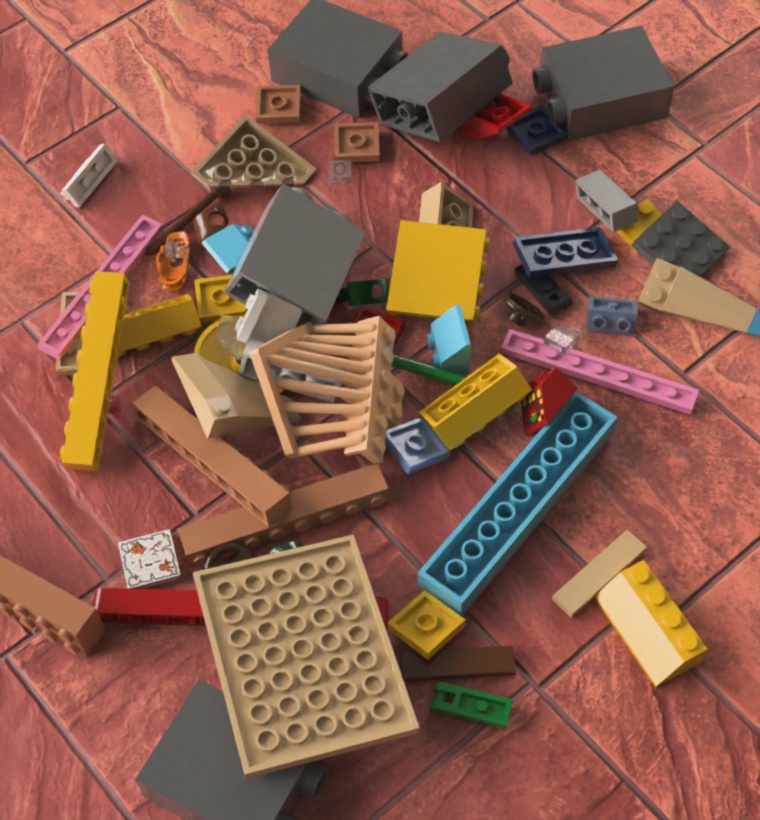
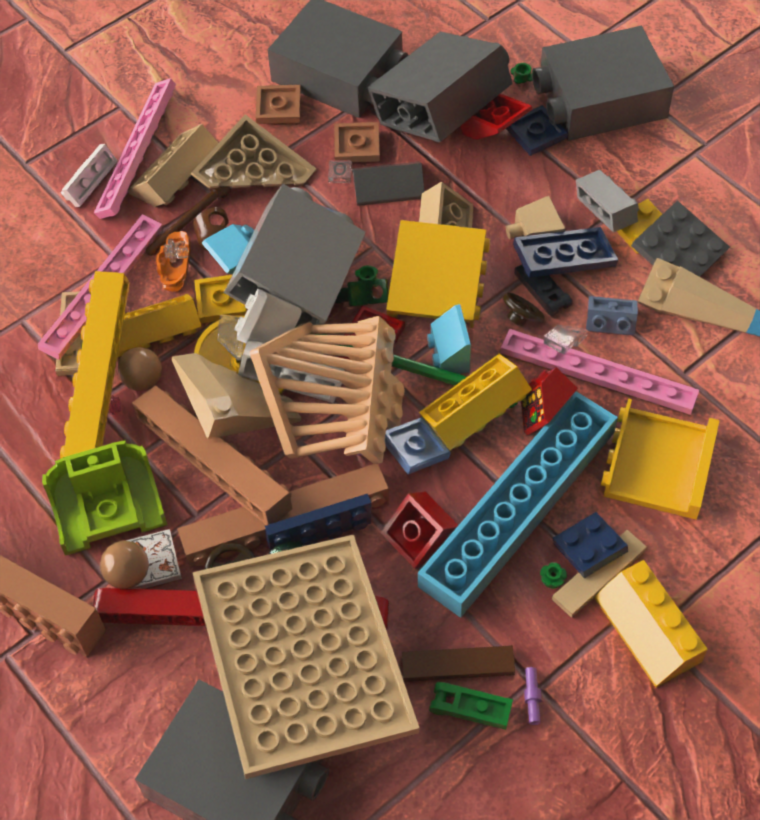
yellow plate [387,590,466,660] -> none
none -> lime piece [42,441,167,556]
none -> bright pink plate [94,78,176,219]
none -> medium nougat piece [100,540,149,589]
none -> medium nougat piece [118,347,162,391]
none -> tan slope [128,124,218,207]
none -> dark blue plate [265,493,371,554]
none -> dark grey slope [352,161,424,206]
none -> green plate [355,265,379,287]
none -> red slope [380,491,458,569]
none -> tan torso [506,196,565,239]
none -> green plate [510,63,533,84]
none -> medium lavender bar [524,667,542,725]
none -> green plate [540,563,567,589]
none -> dark blue plate [553,512,629,578]
none -> yellow panel [601,398,720,520]

